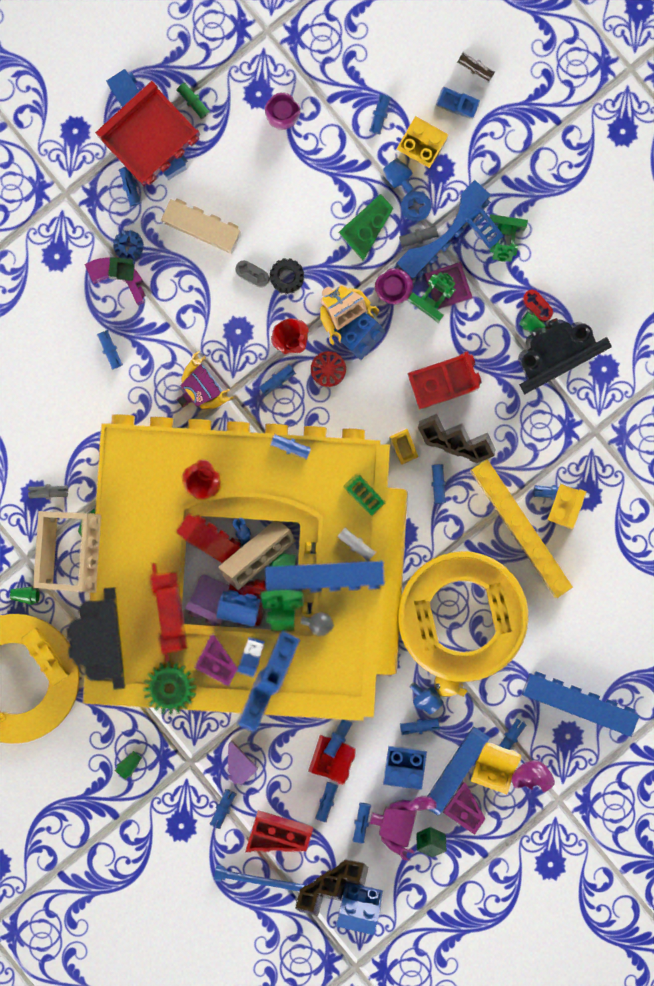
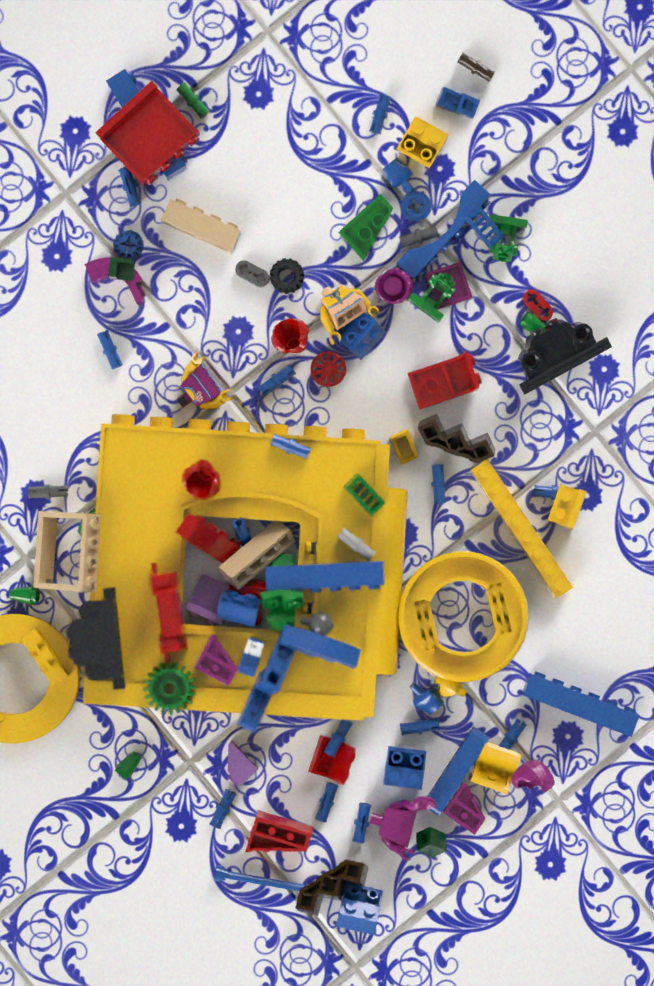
magenta piece [265,92,300,130] -> none
none -> blue slope [279,625,361,669]

